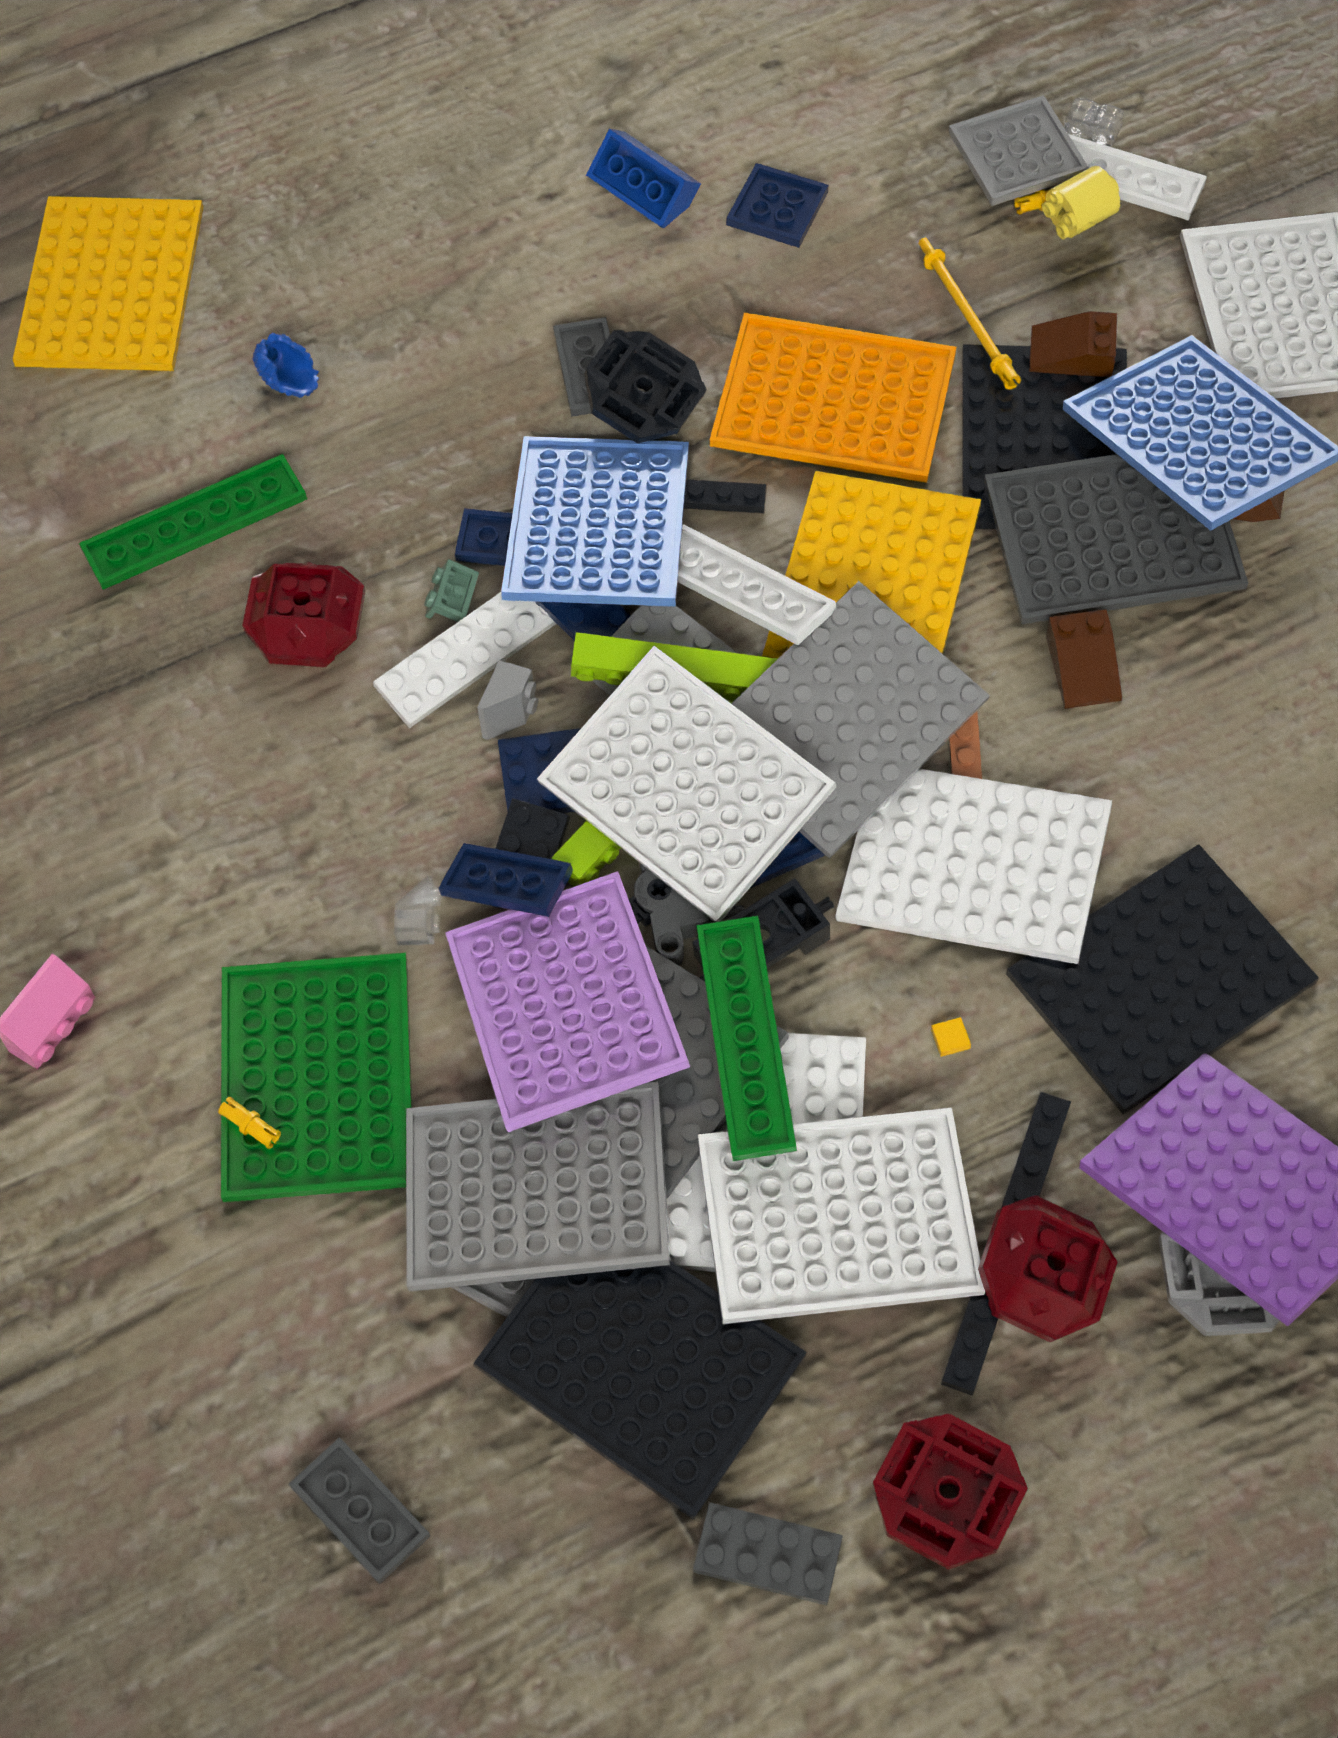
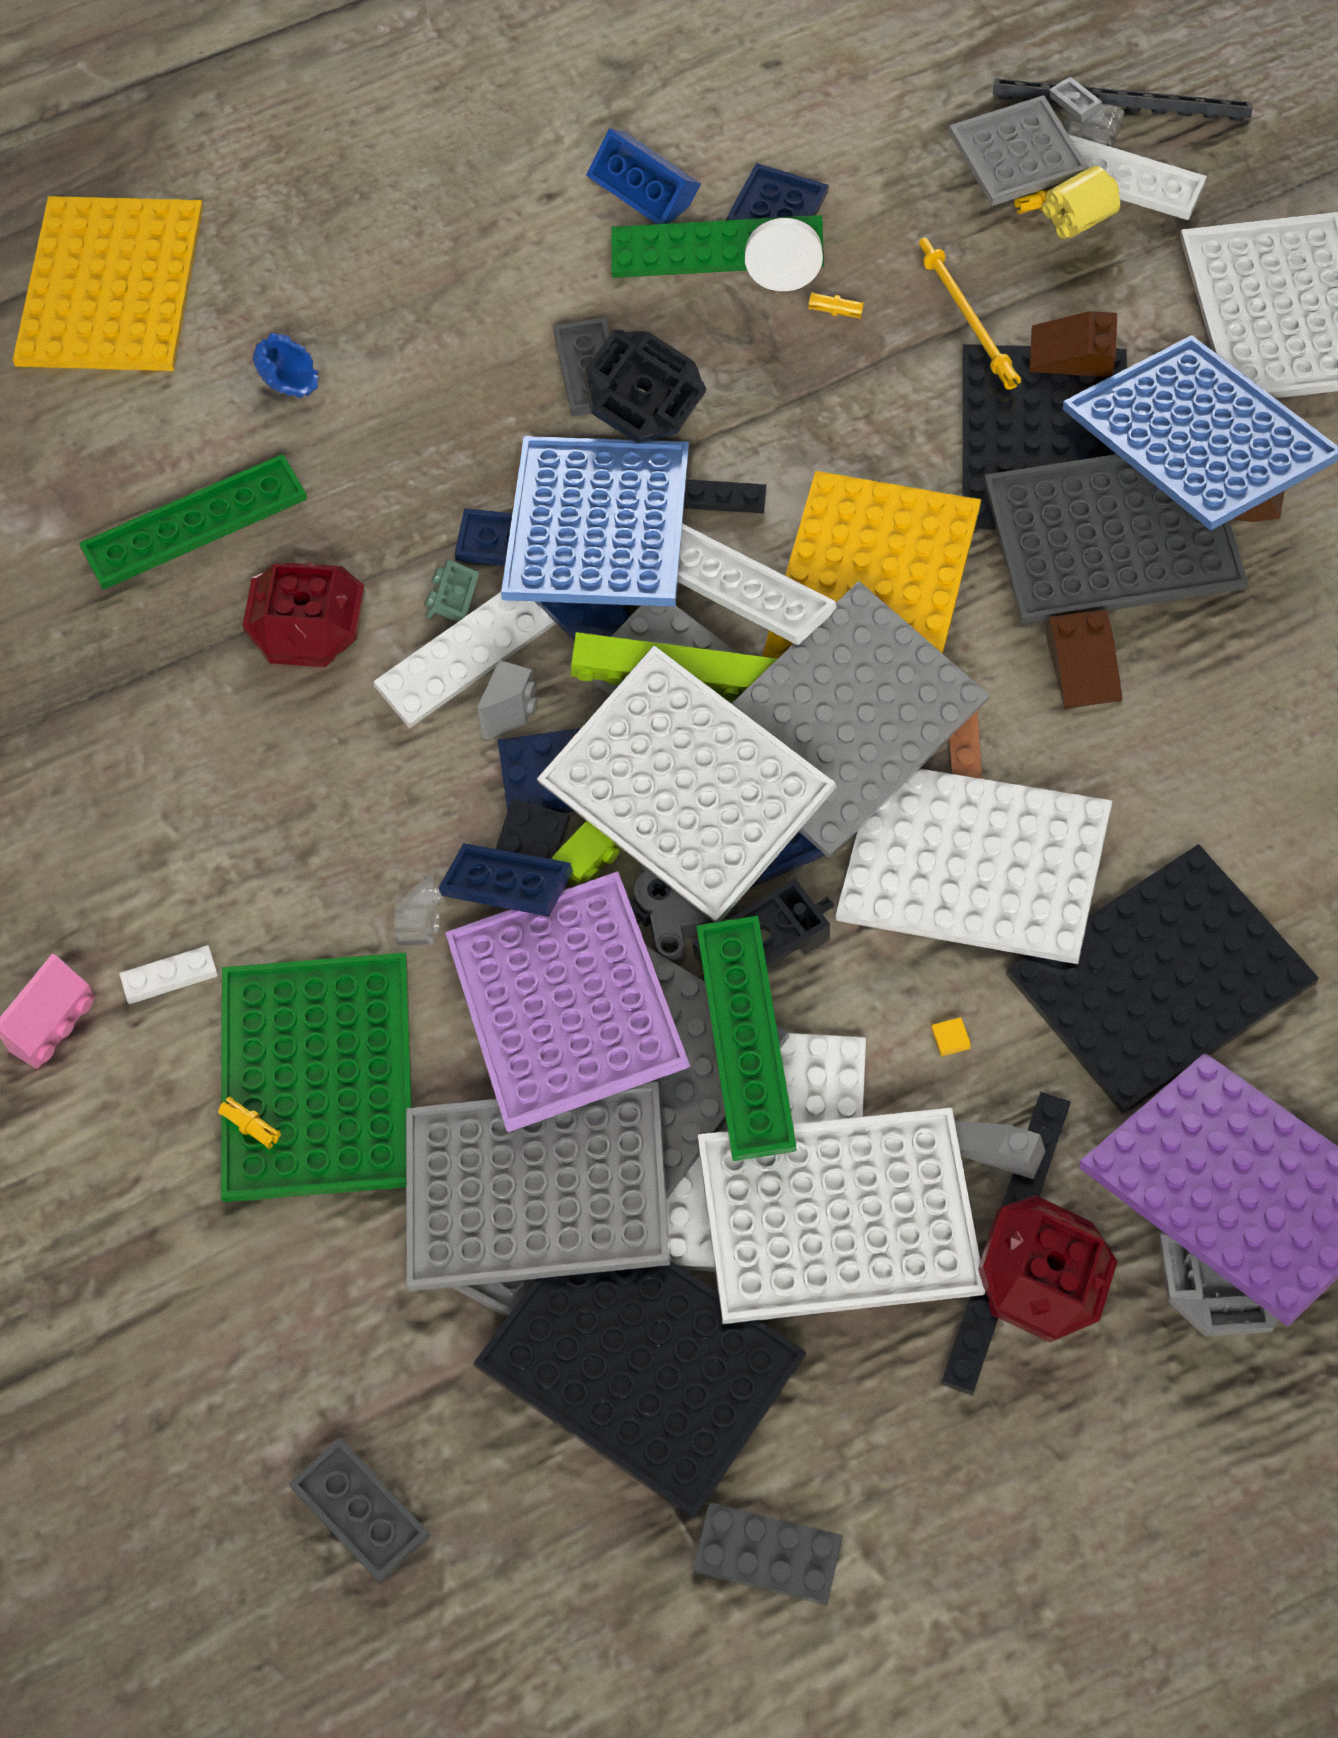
light orange plate [710,313,957,483] -> none
dark red piece [872,1414,1028,1570] -> none
none -> white plate [119,945,218,1004]
none -> green plate [611,215,824,278]
none -> white piece [745,218,823,291]
none -> yellow pin [808,292,864,320]
none -> light grey slope [955,1121,1045,1179]
none -> black plate [993,78,1253,121]
none -> light grey plate [1049,77,1103,122]

